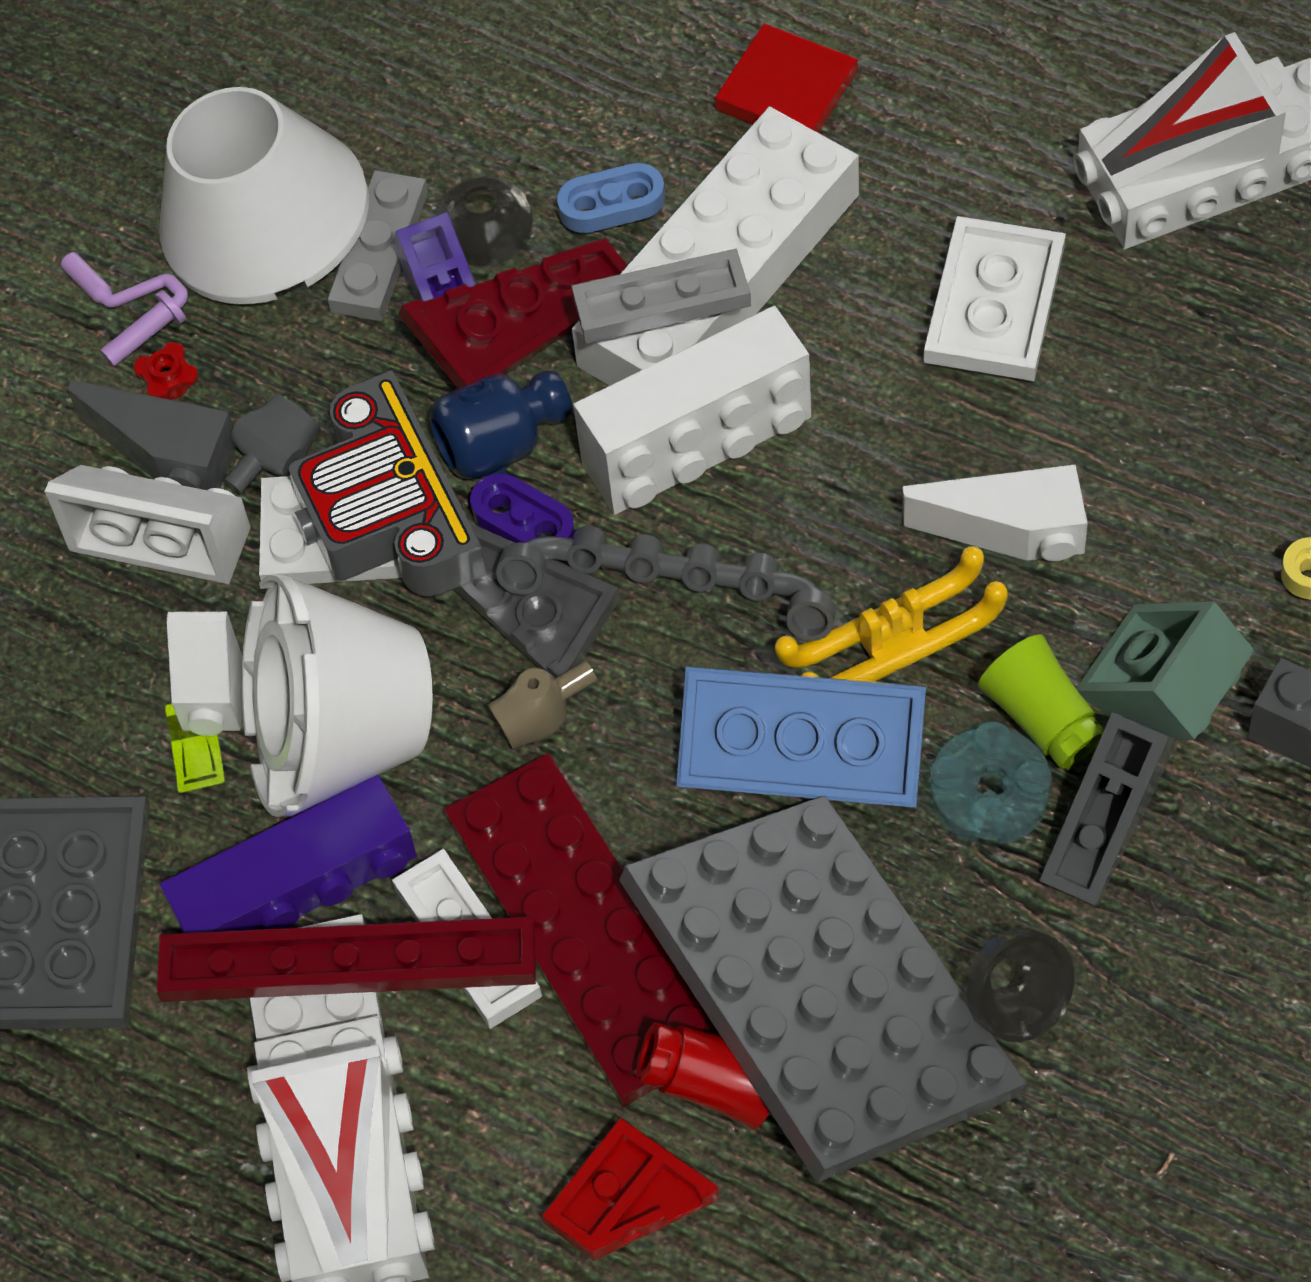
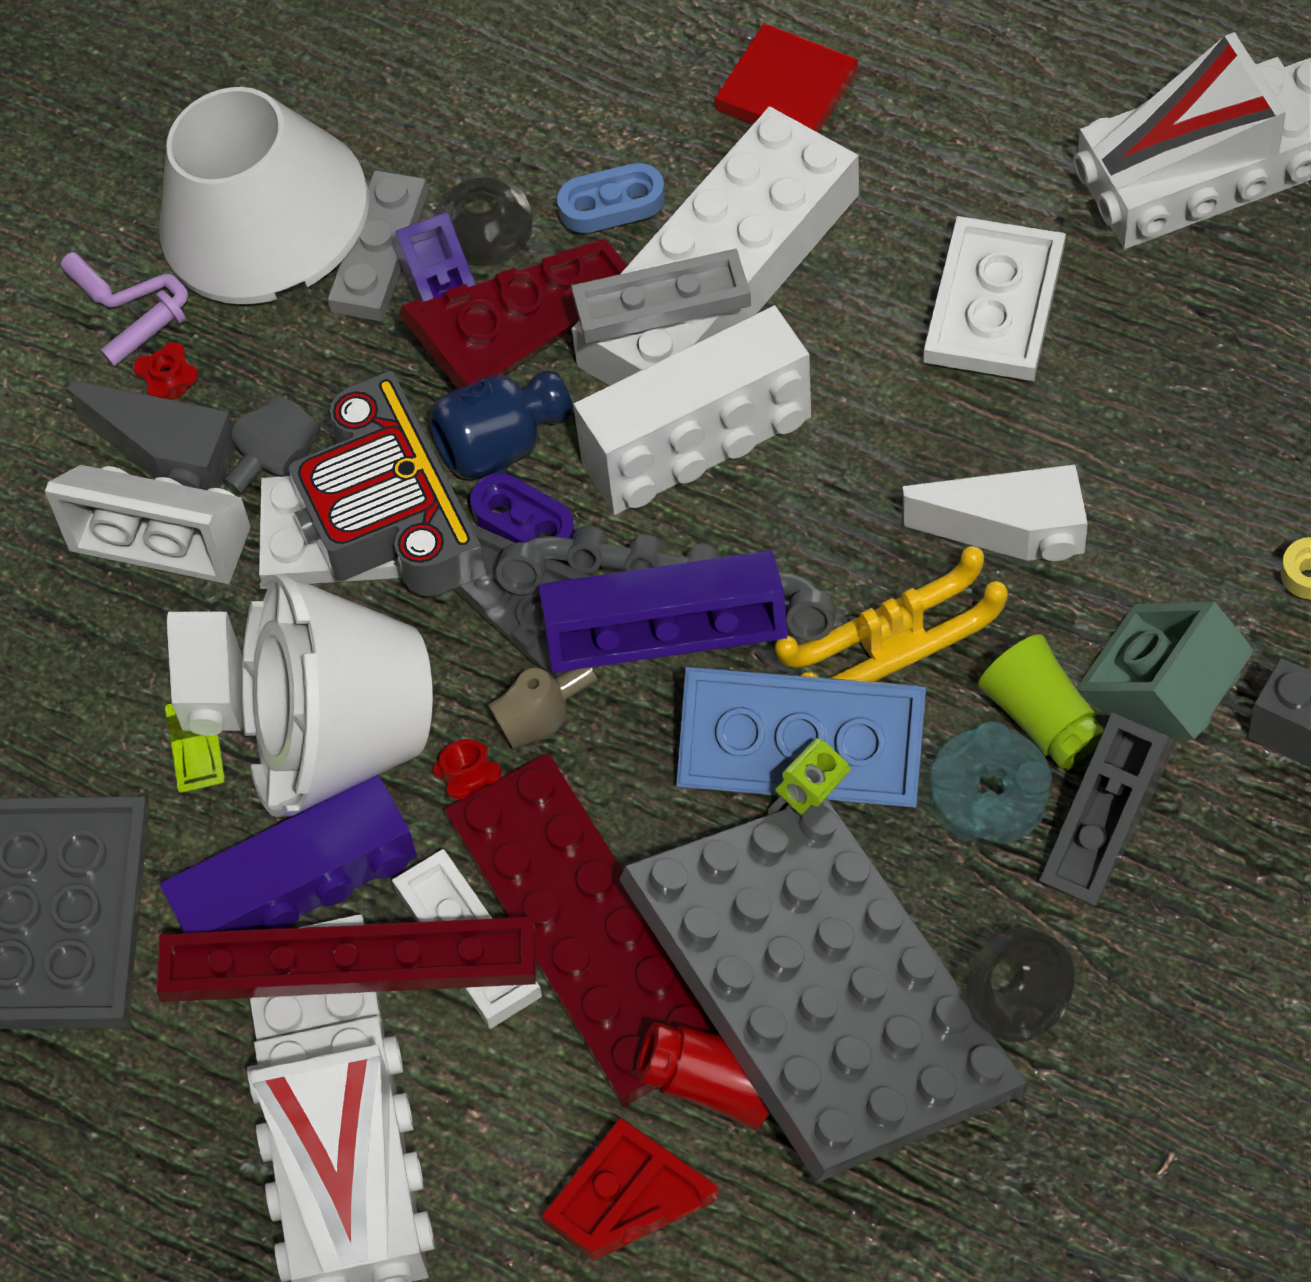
none -> red plate [433,739,502,799]
none -> dark purple brick [539,550,787,673]
none -> lime piece [768,738,851,815]

